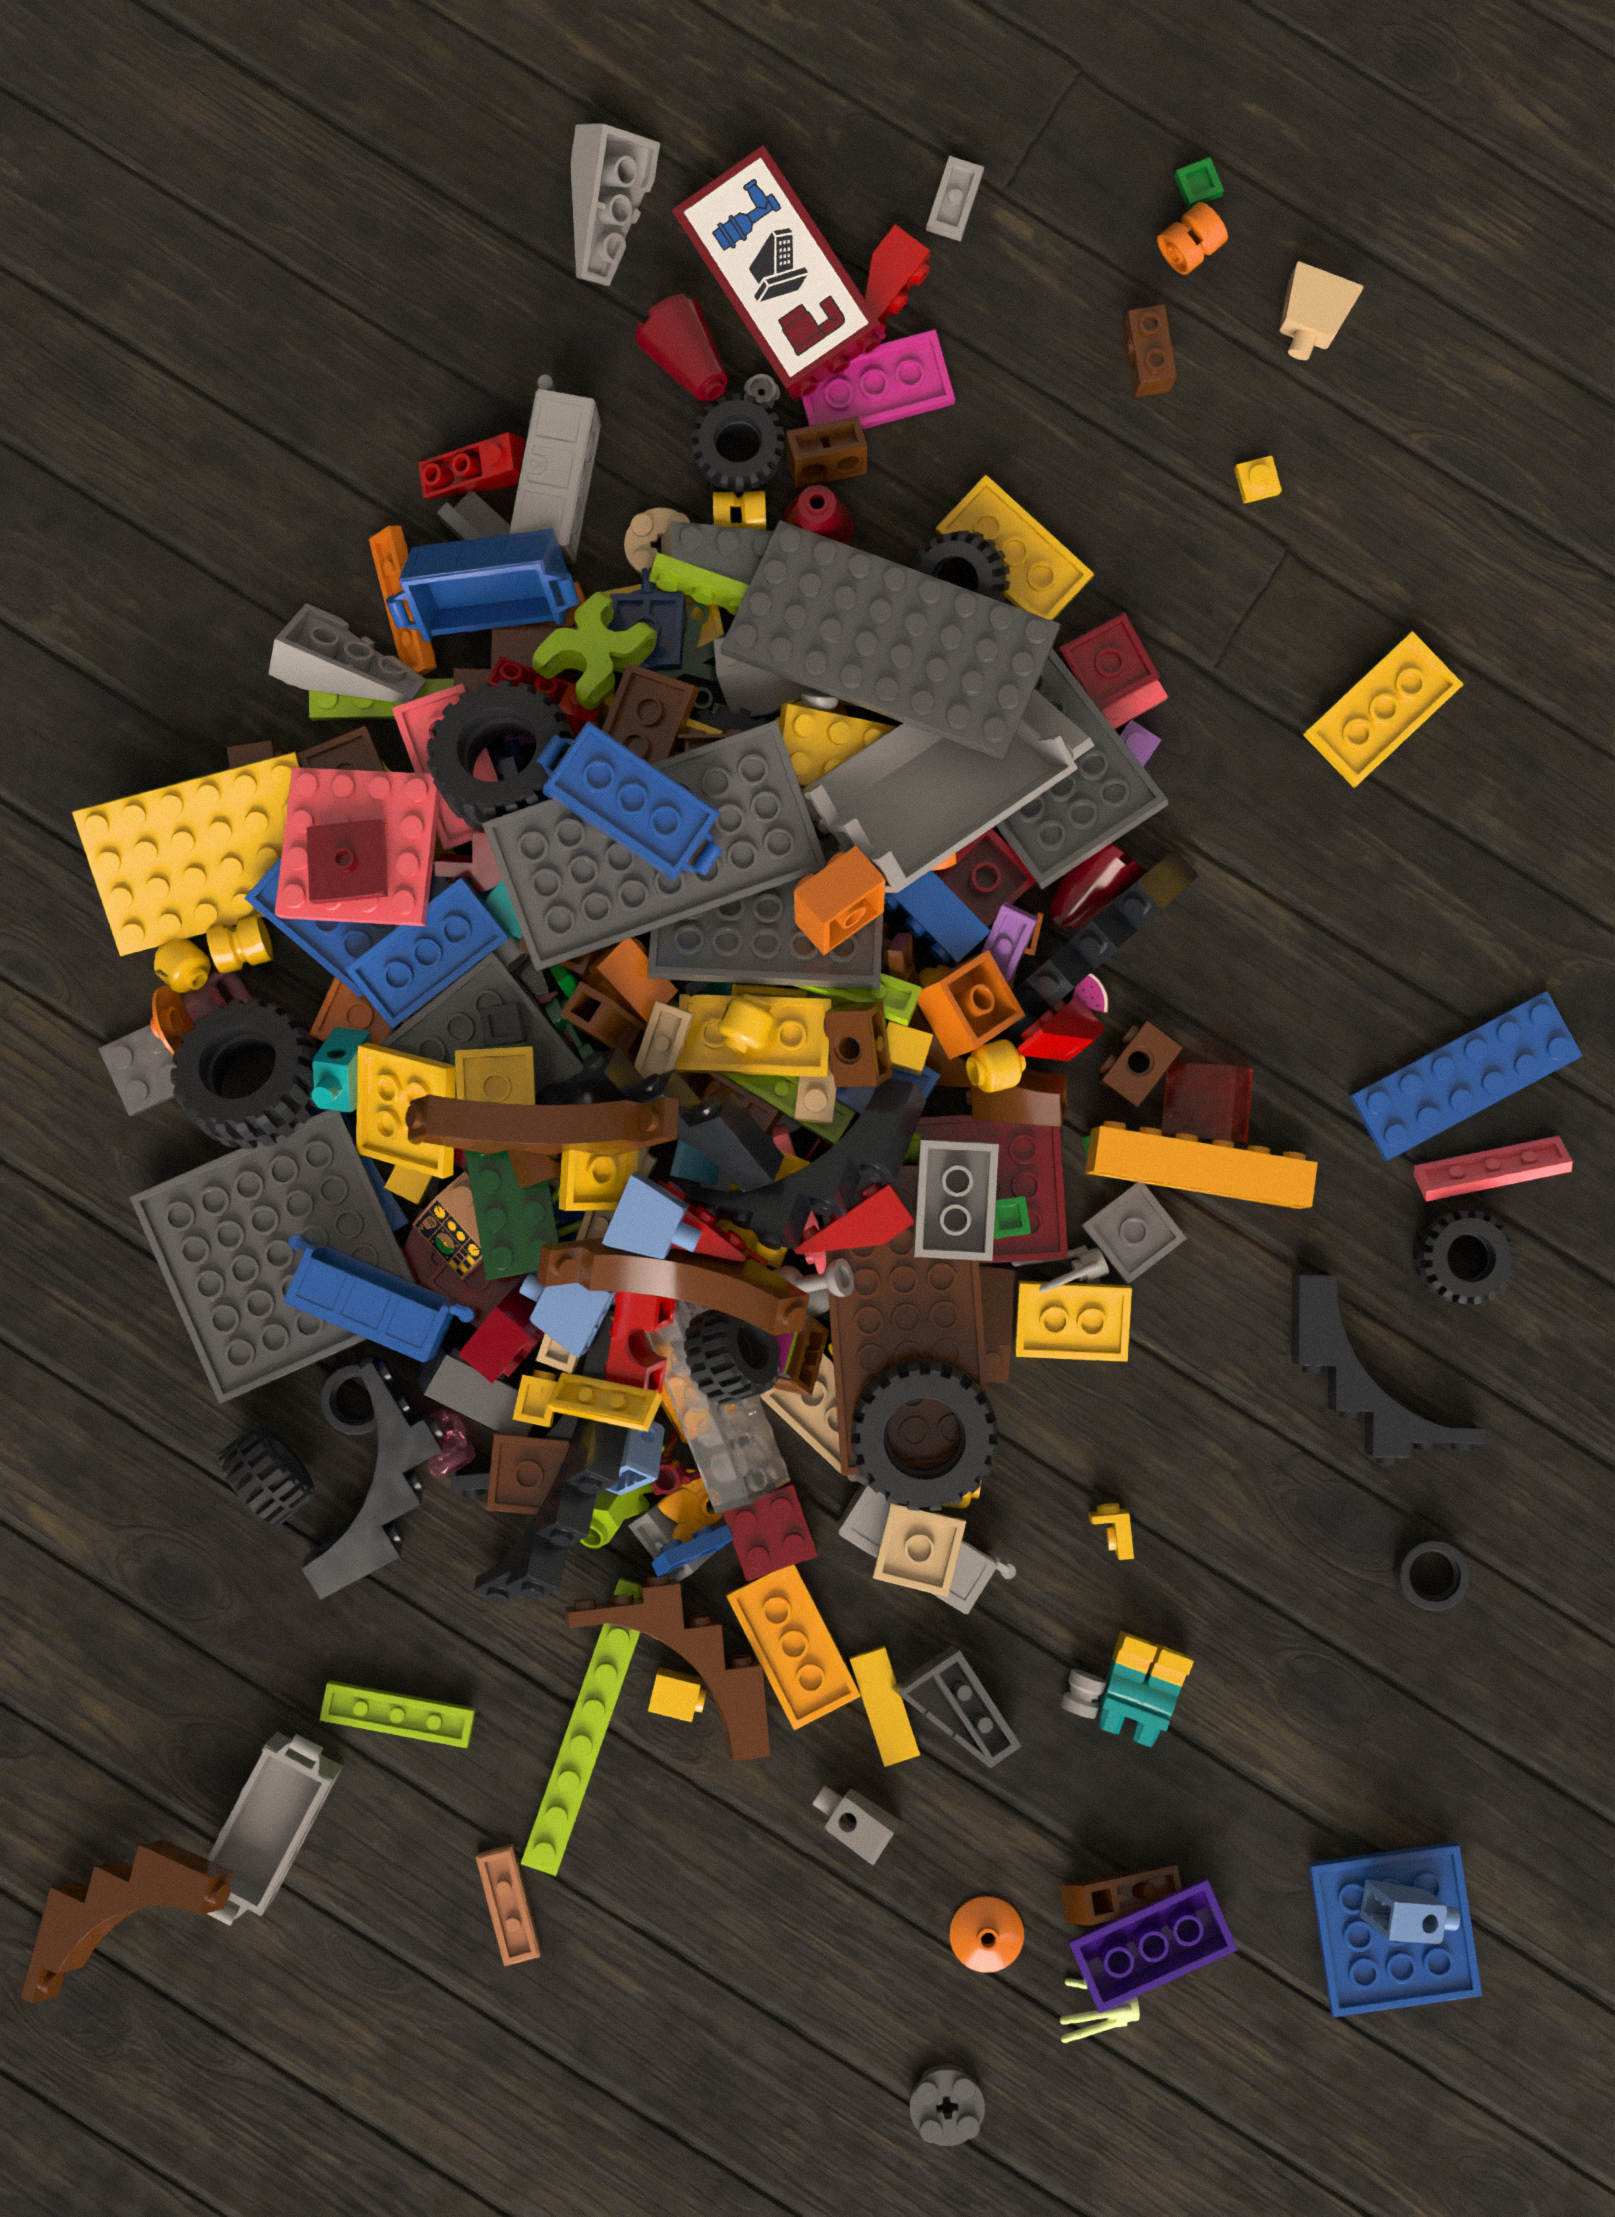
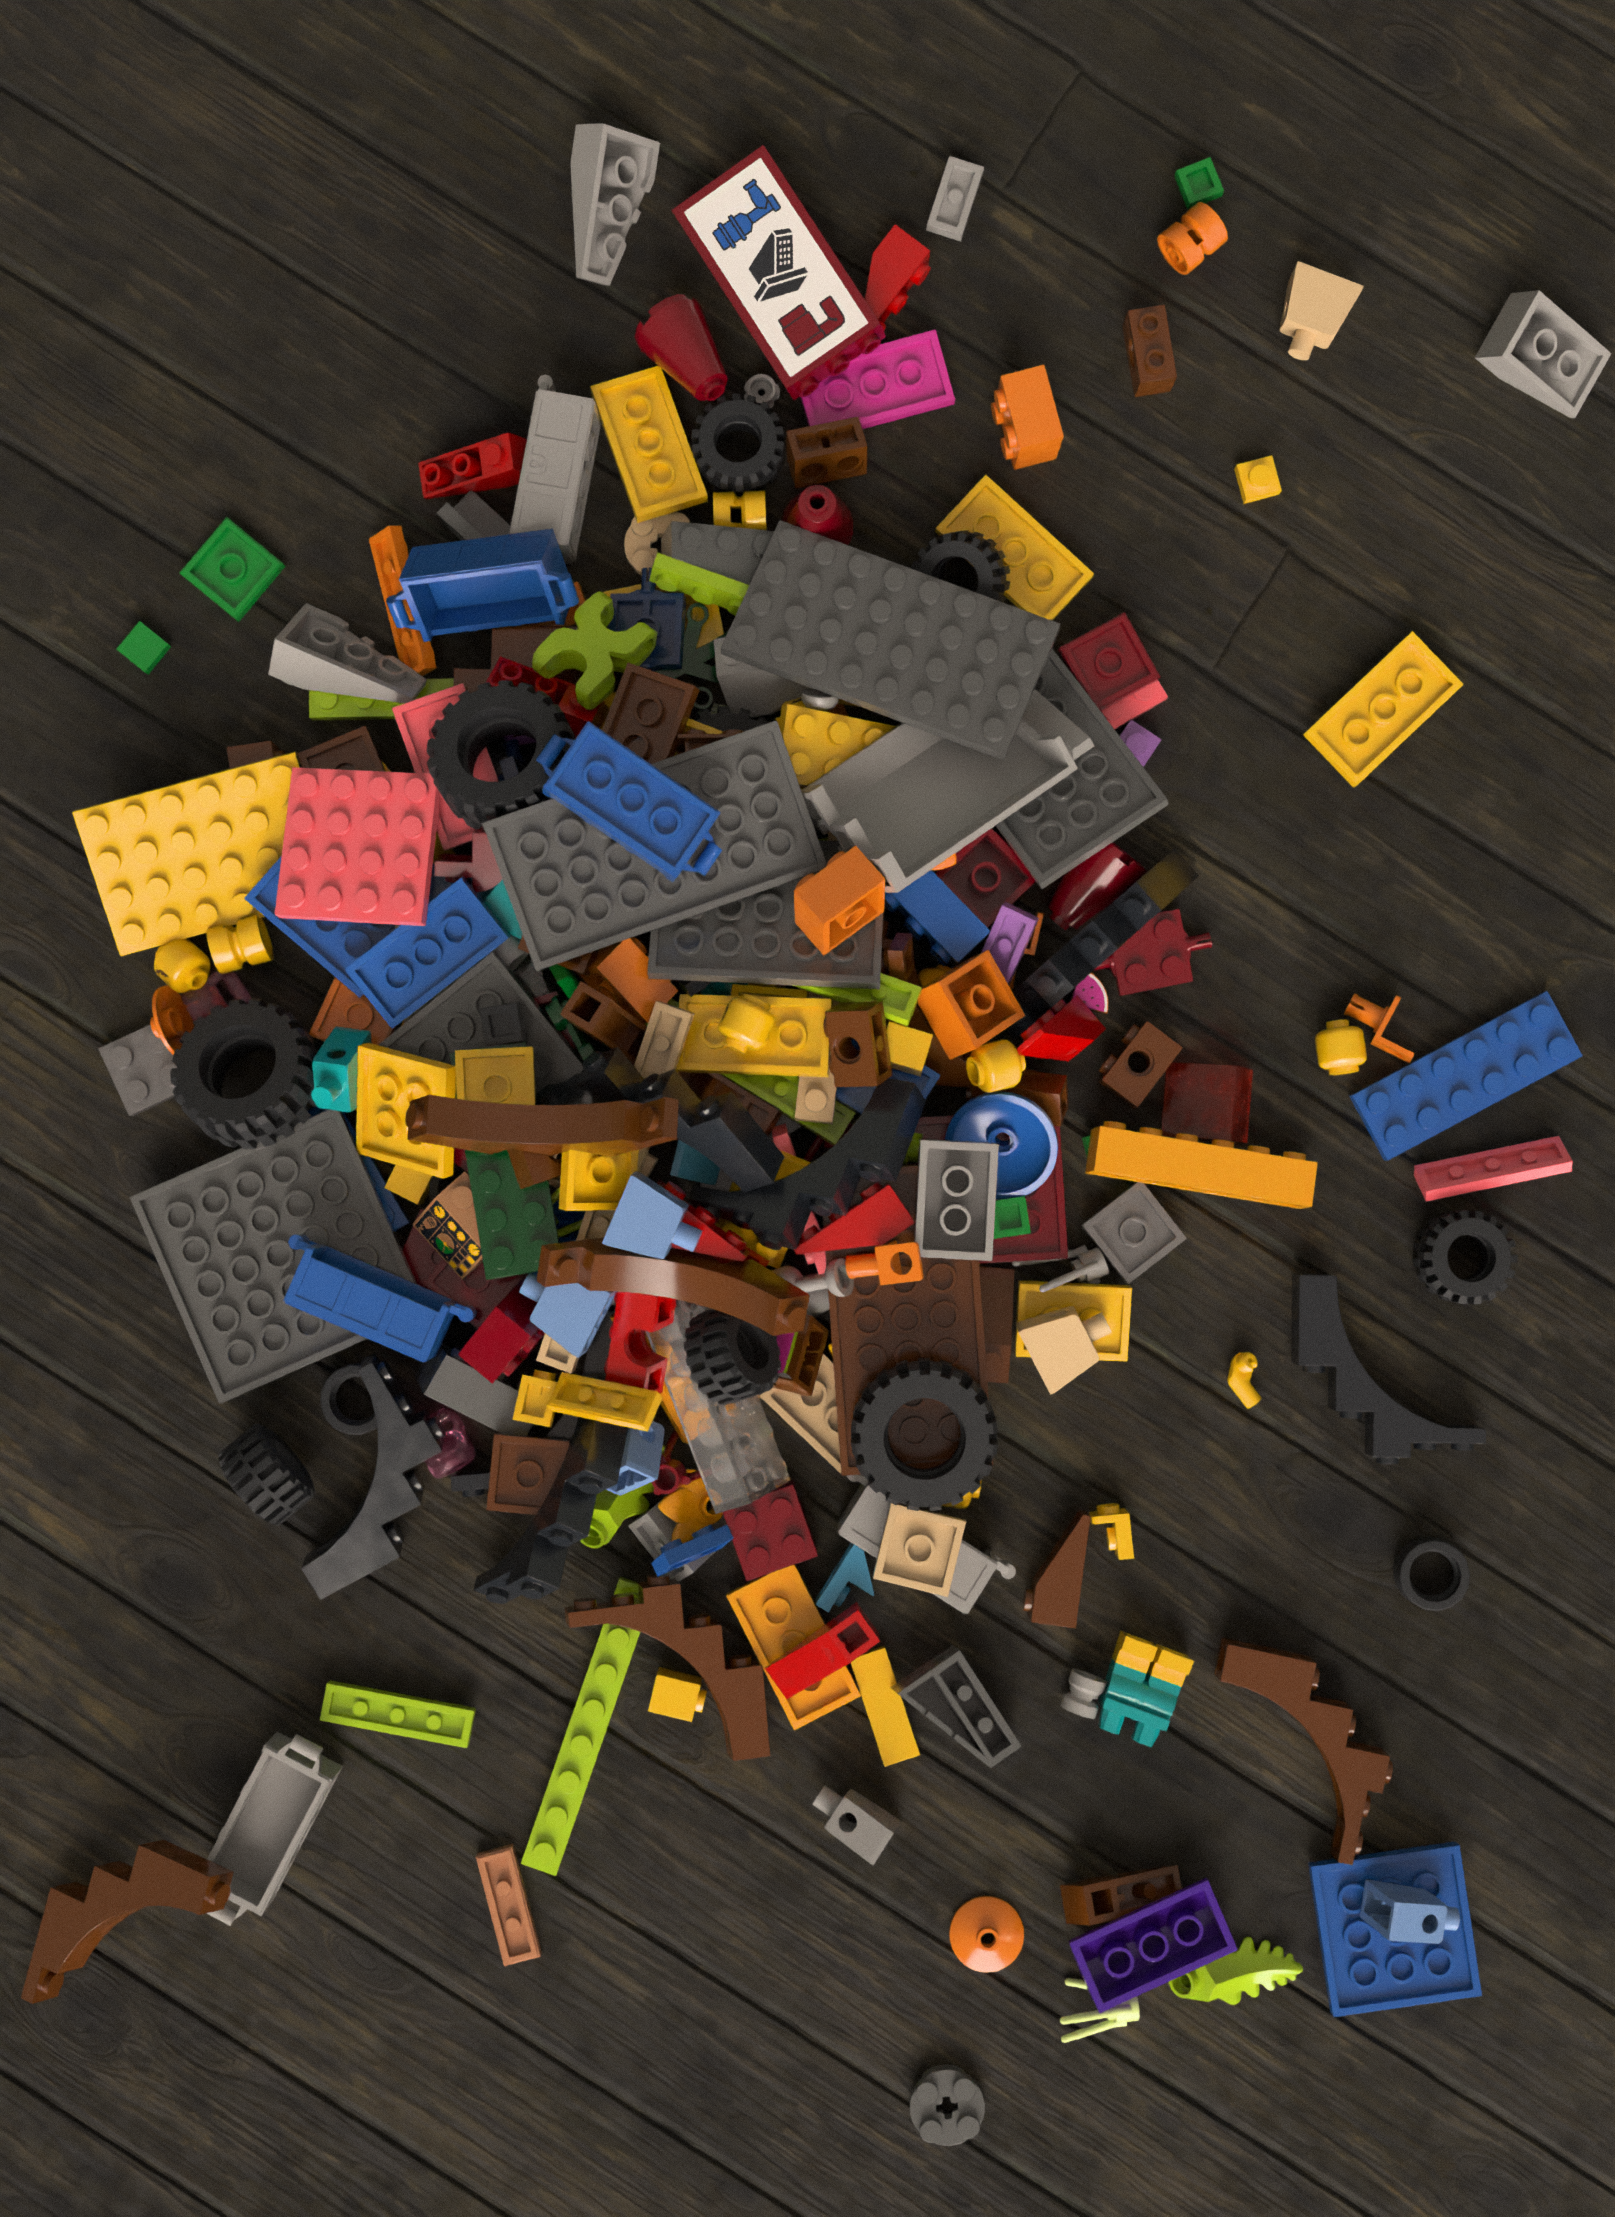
dark red plate [307,819,388,904] -> none
none -> green tile [117,621,171,675]
none -> green tile [180,517,286,622]
none -> yellow plate [590,366,708,523]
none -> red slope [765,1602,880,1699]
none -> dark azure slope [816,1543,874,1613]
none -> orange bracket [845,1240,924,1285]
none -> blue dish [945,1092,1058,1200]
none -> orange brick [991,365,1064,470]
none -> tan torso [1016,1306,1112,1395]
none -> reddish brown slope [1023,1510,1091,1629]
none -> dark red plate [1093,909,1212,996]
none -> lime plant [1169,1937,1303,2005]
none -> reddish brown arch [1214,1638,1393,1865]
none -> yellow arm [1227,1352,1262,1409]
none -> yellow head [1315,1019,1367,1075]
none -> orange bracket [1344,993,1414,1063]
none -> light grey slope [1475,290,1612,418]

